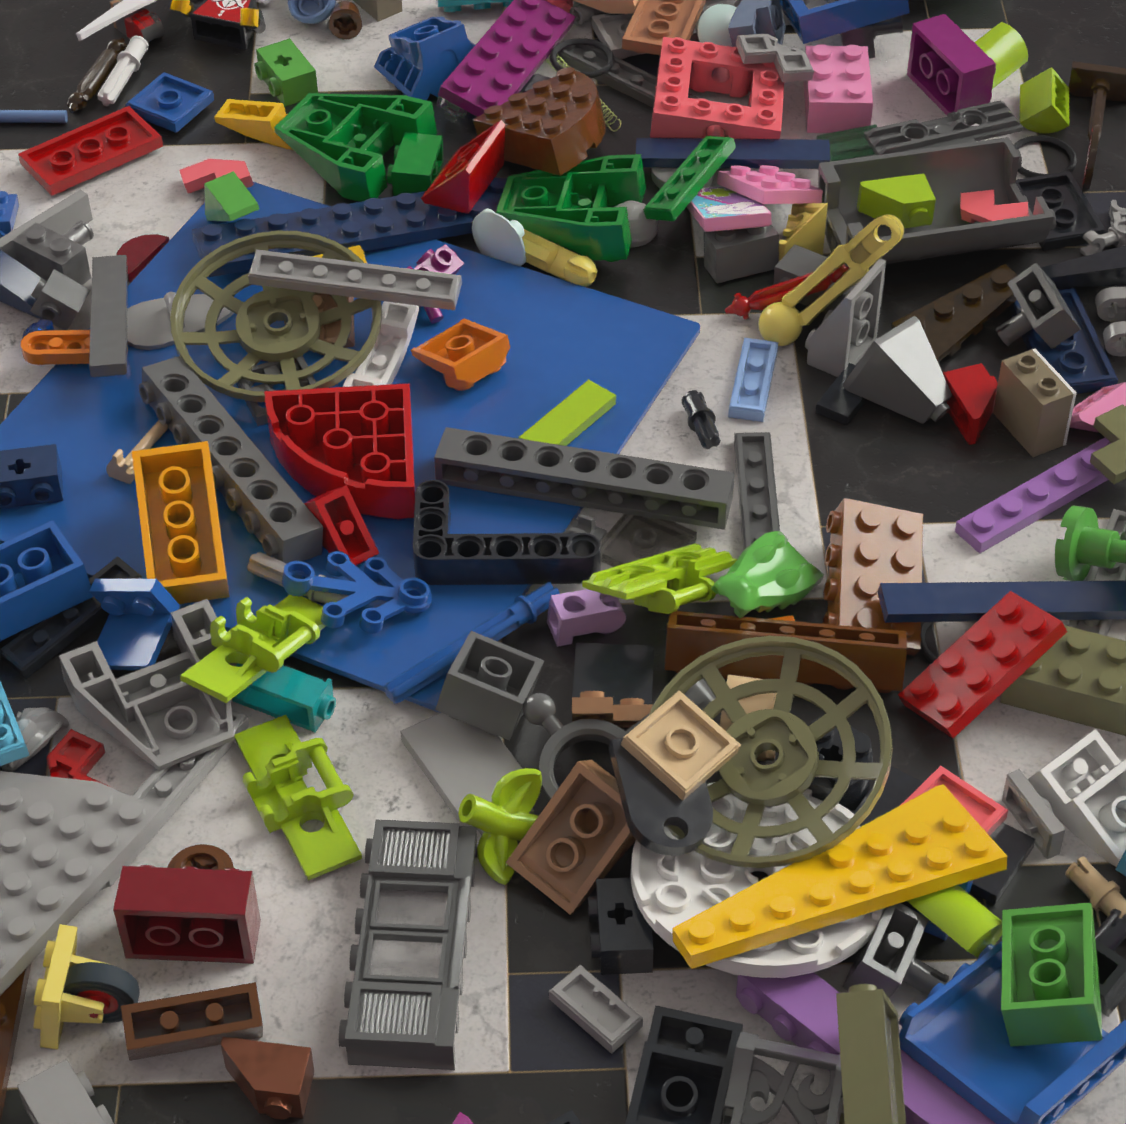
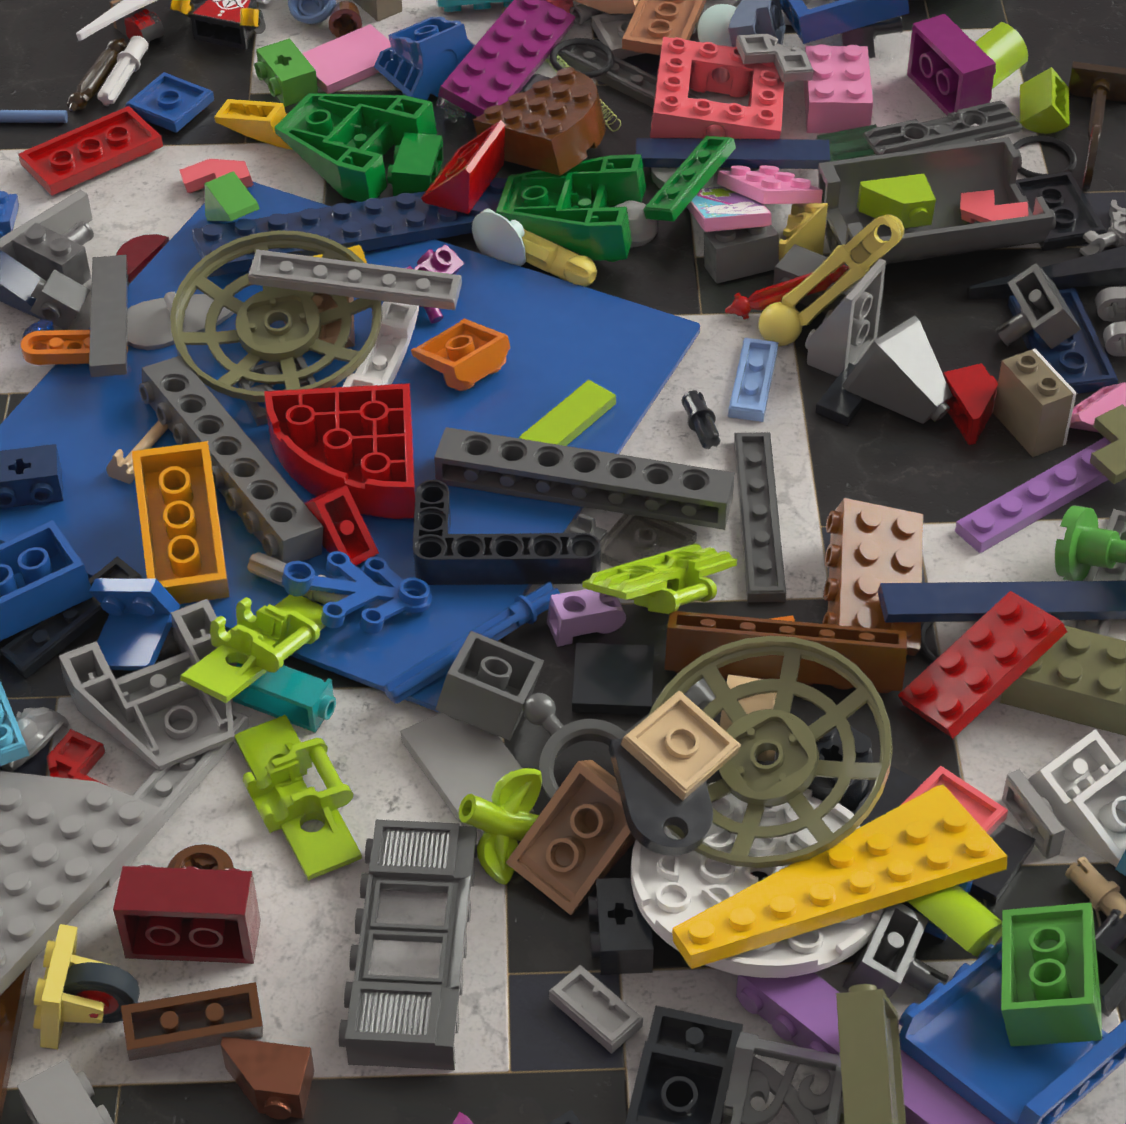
medium nougat plate [572,691,653,728] -> none
bright green animal [711,531,824,618] -> none
dark brown wing [891,264,1018,364] -> none
none -> bright pink tile [302,24,391,94]

